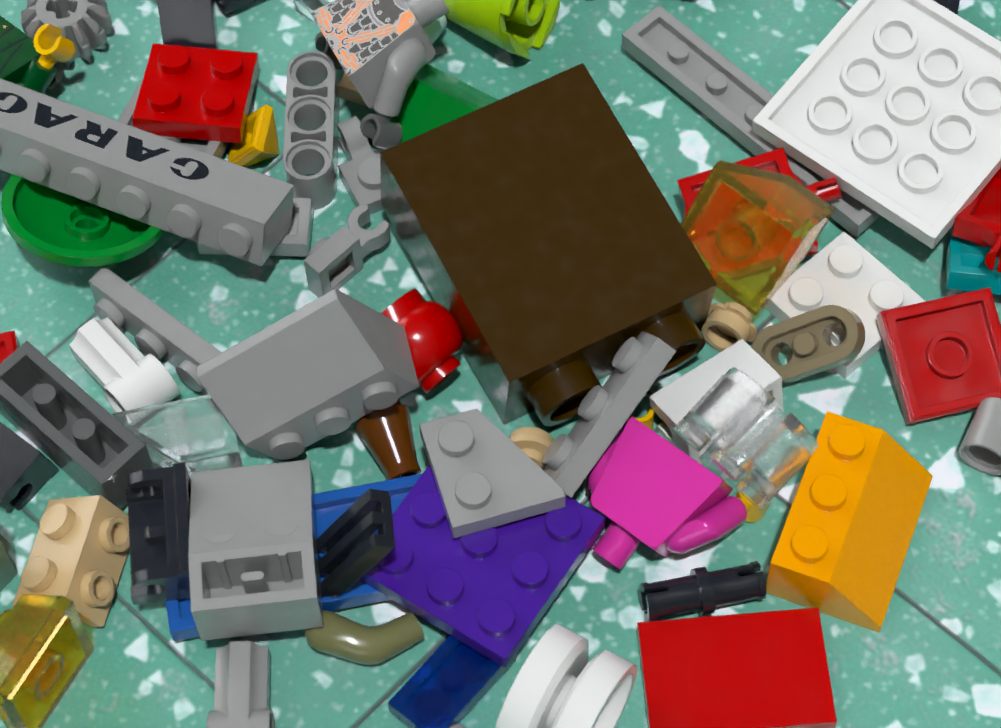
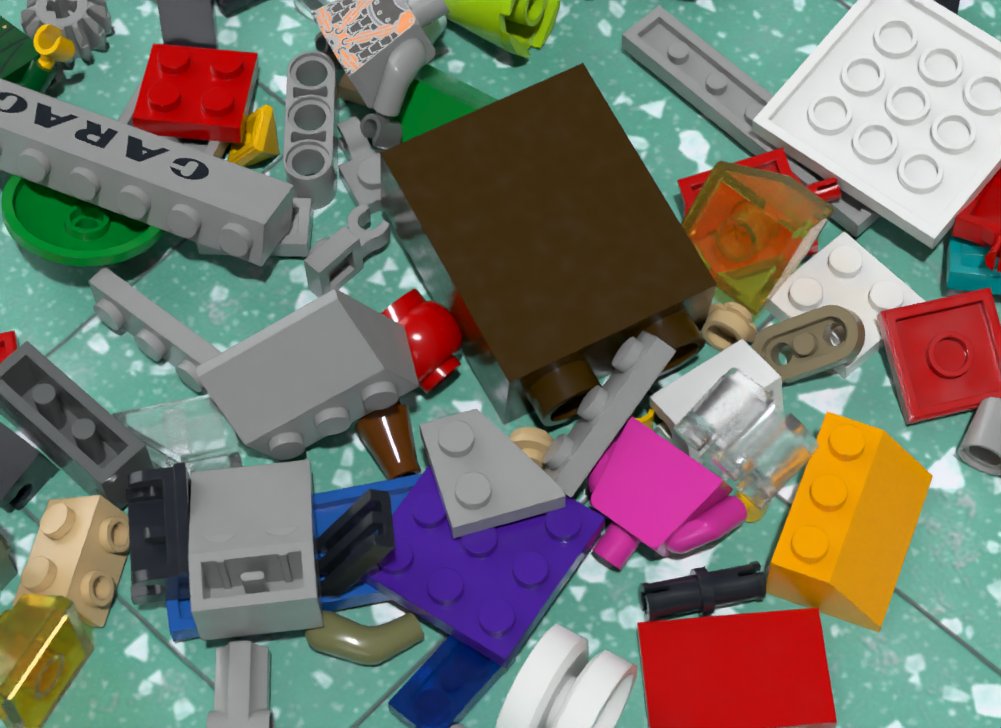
white piece [69,317,180,428] -> none

